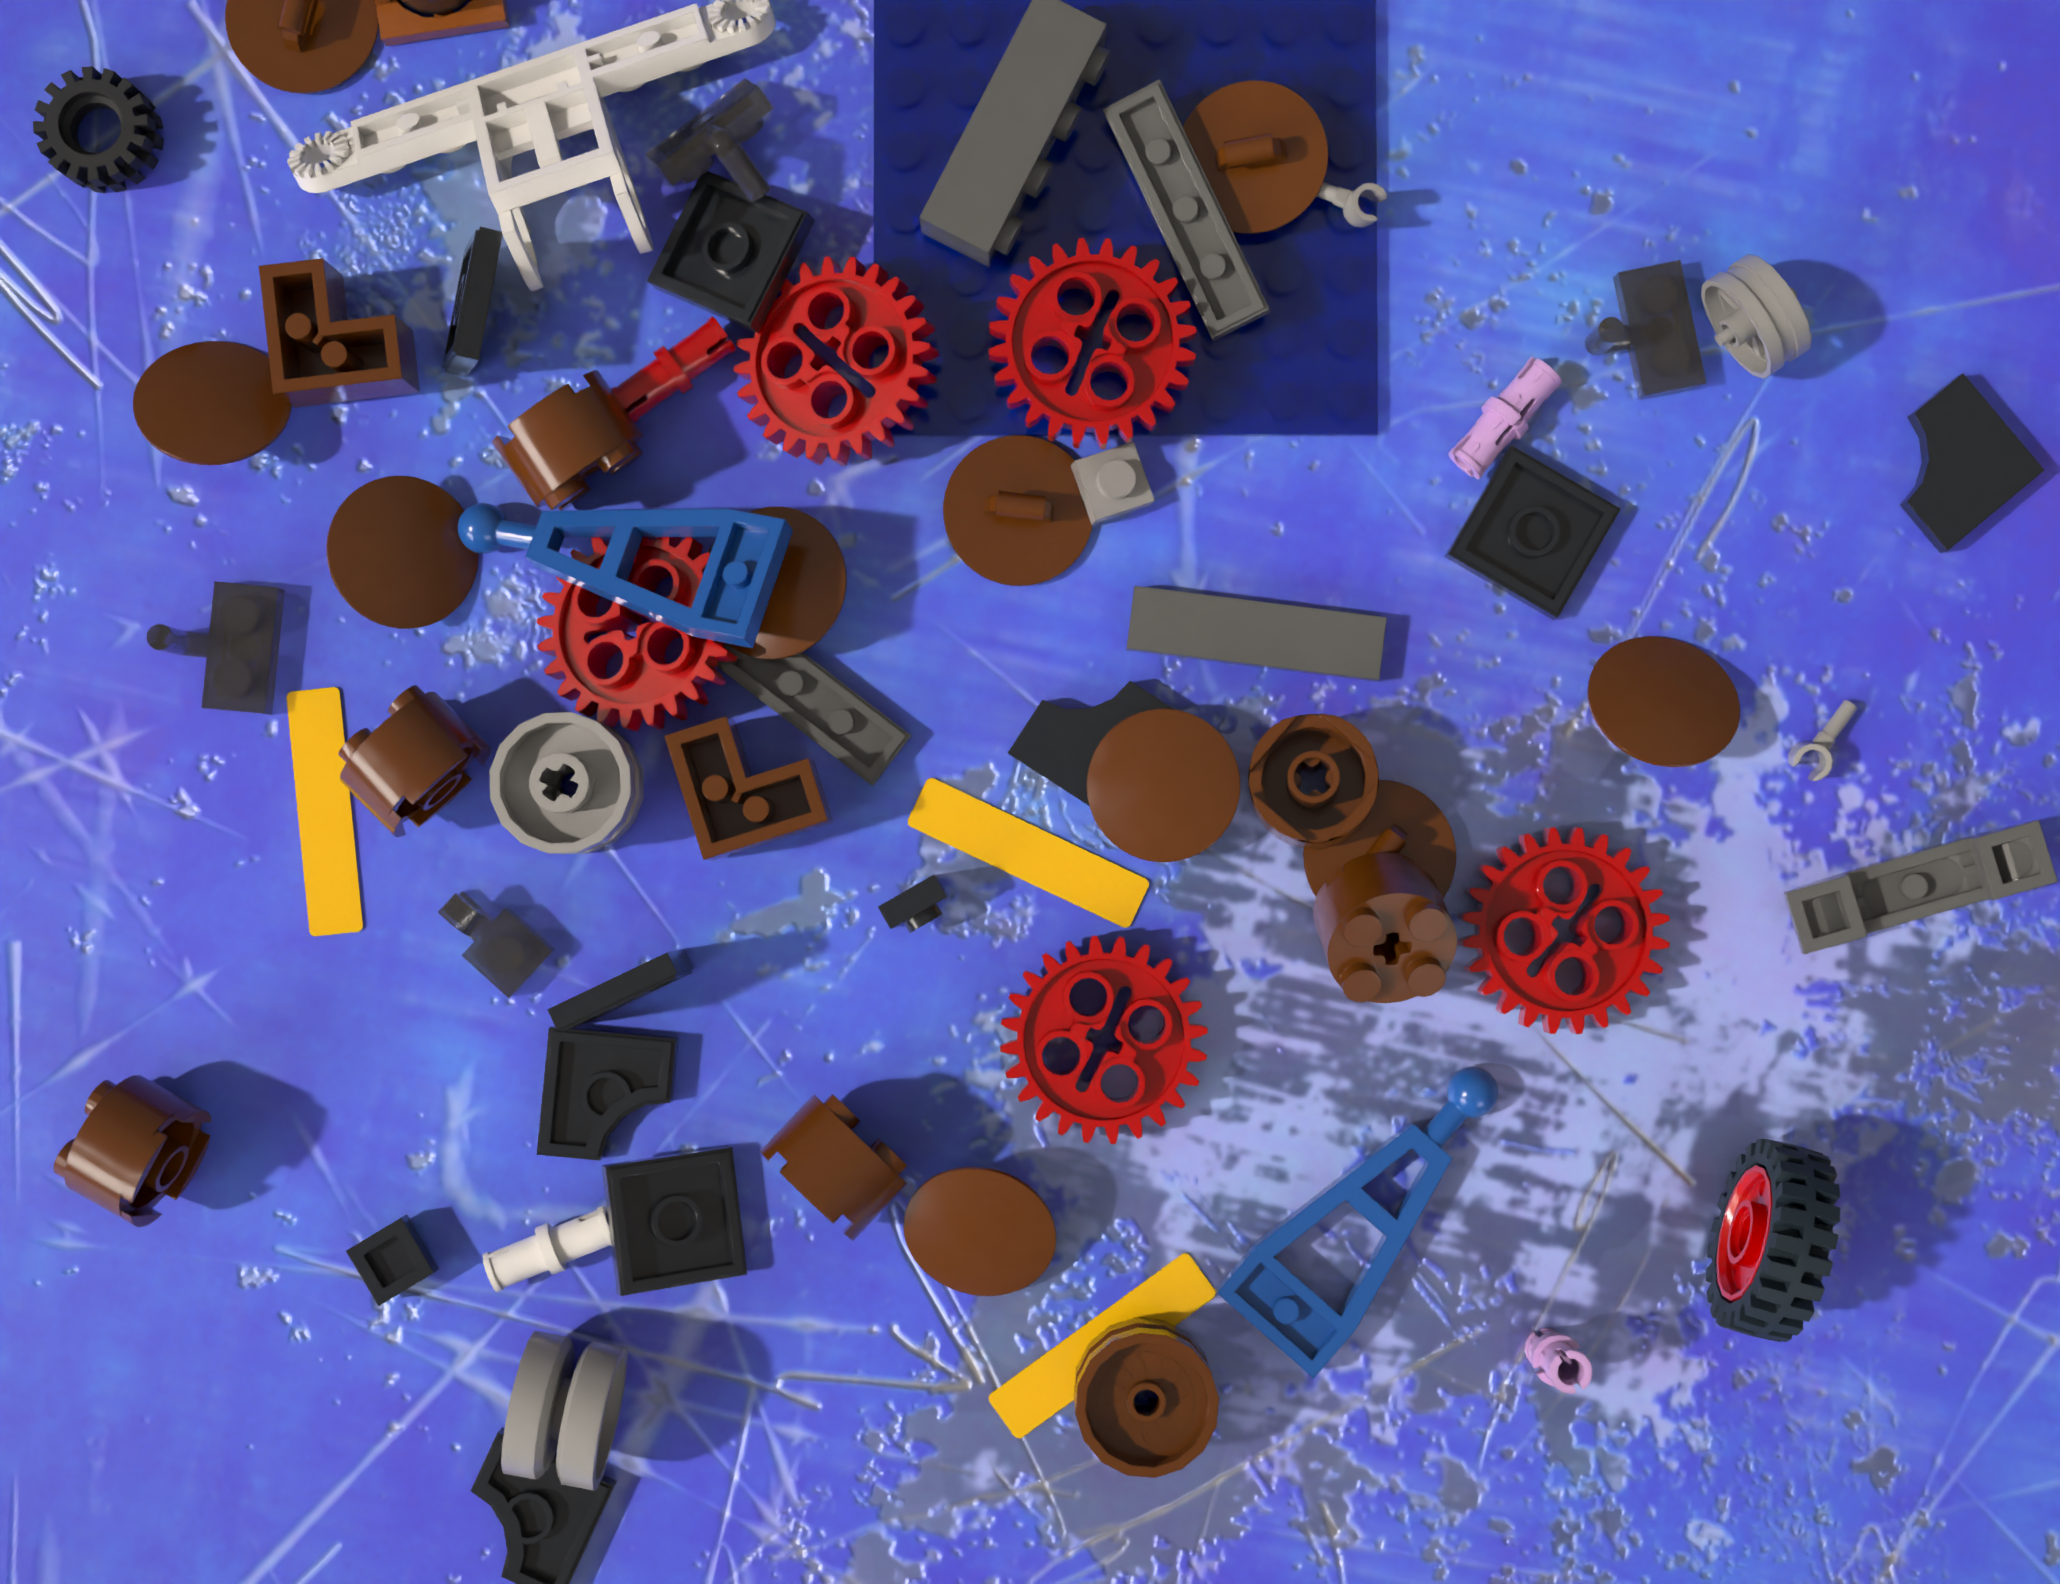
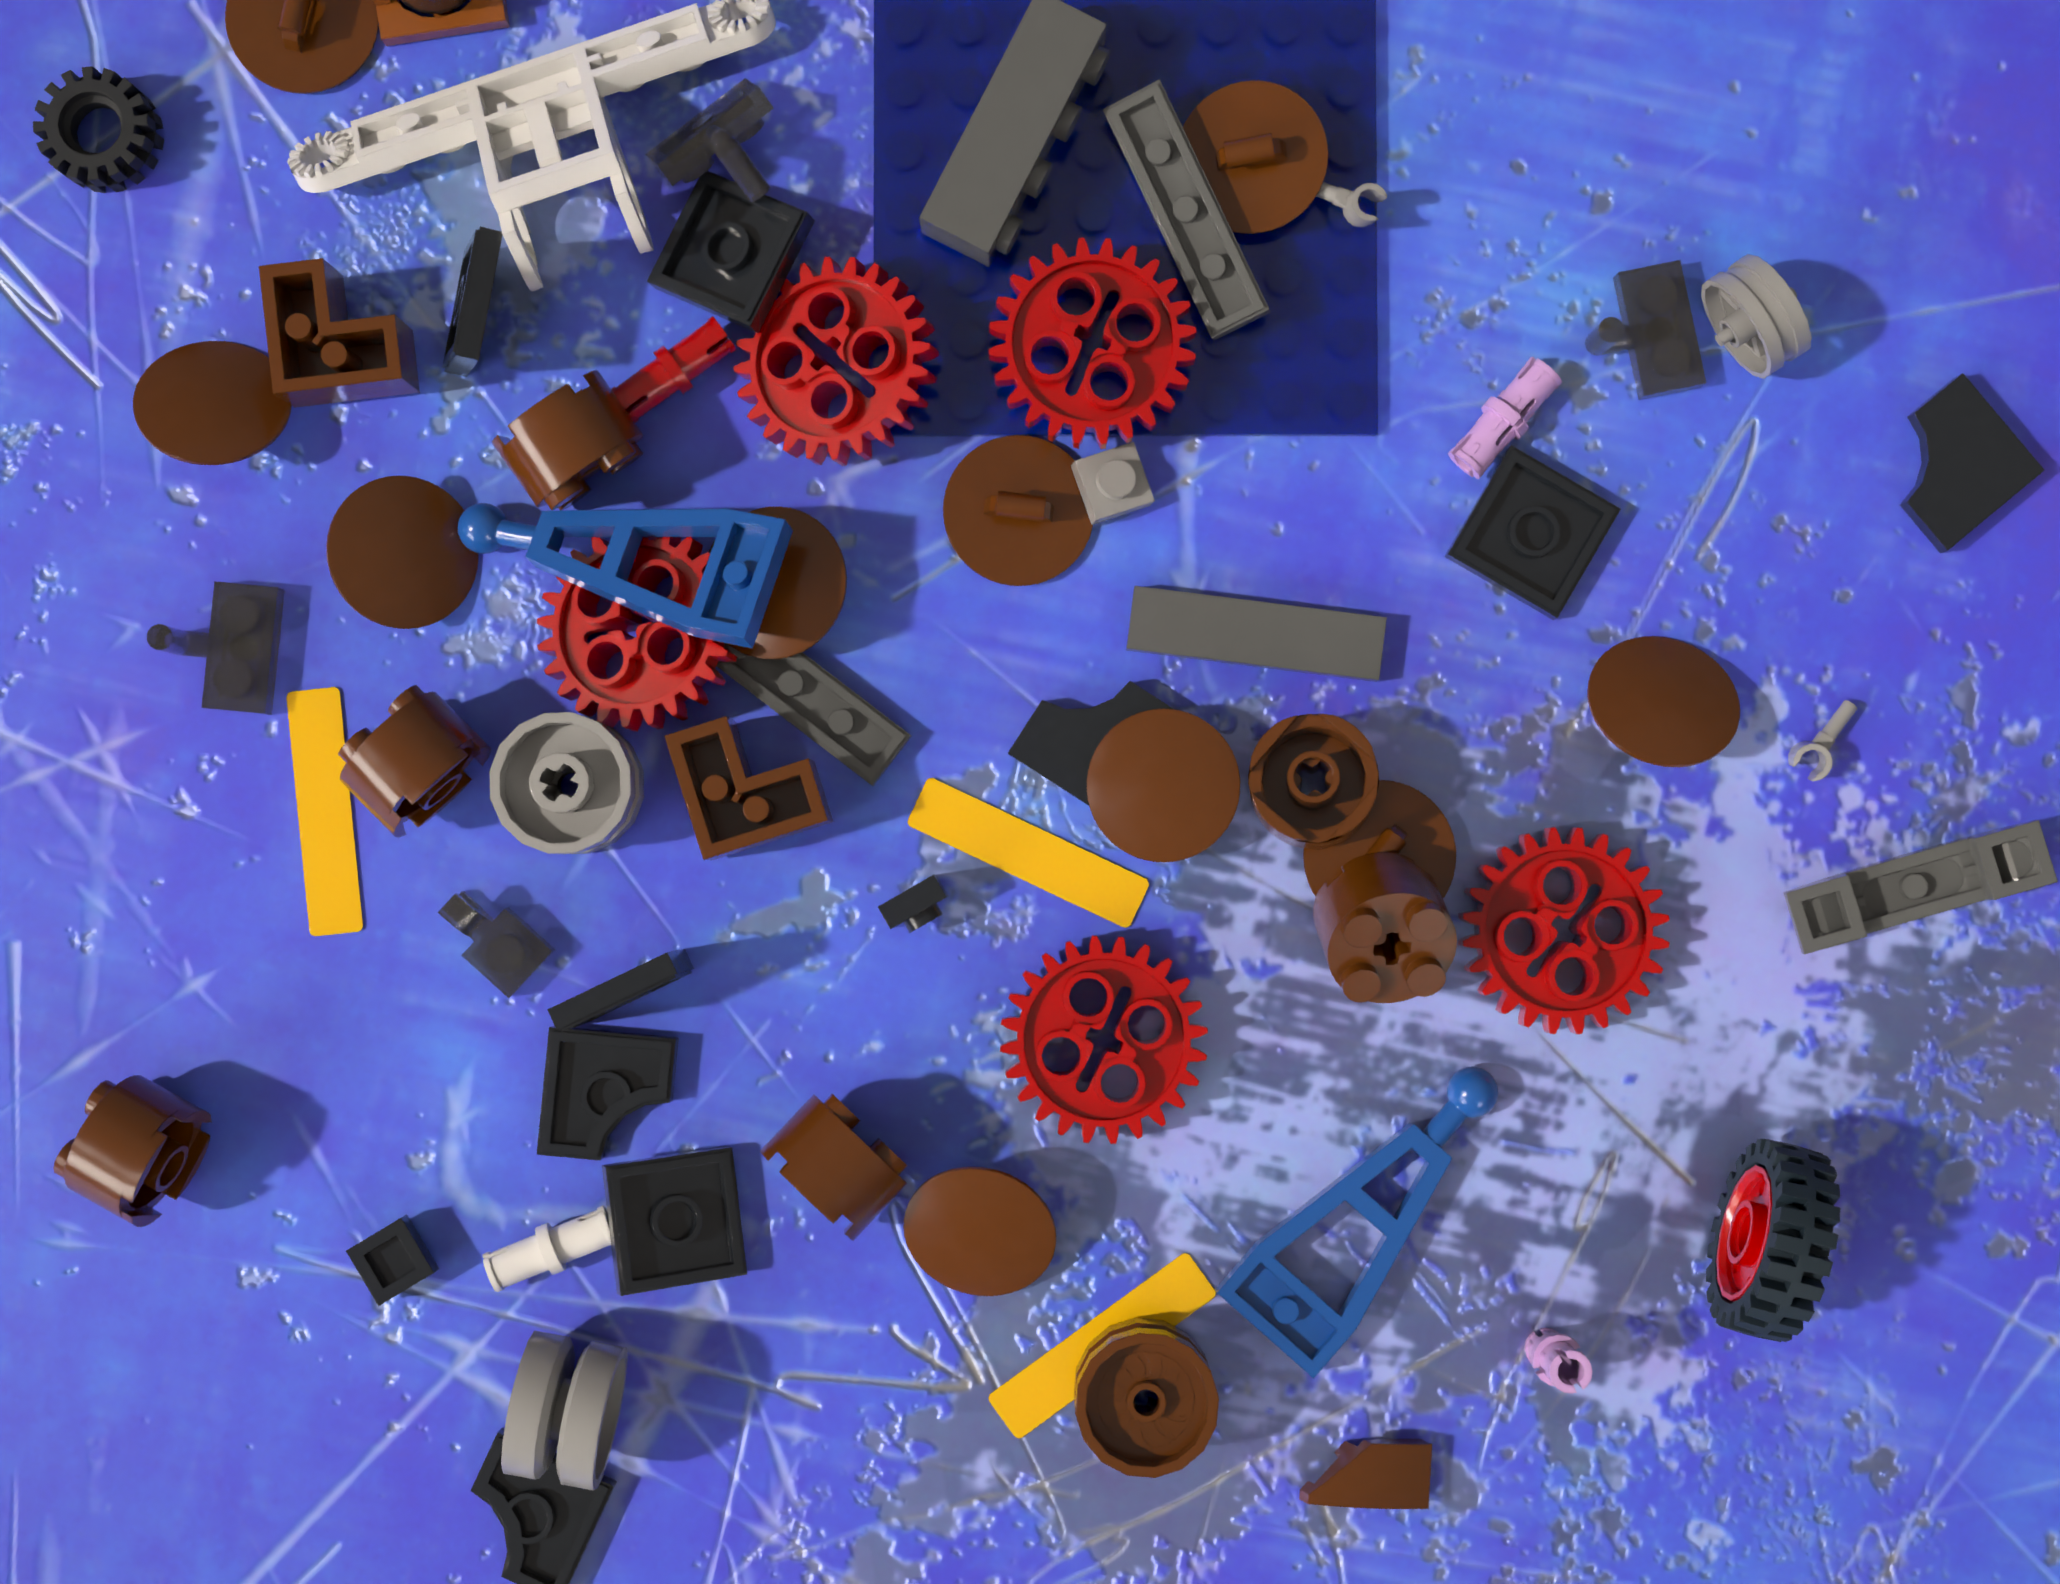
none -> reddish brown slope [1299,1439,1432,1509]

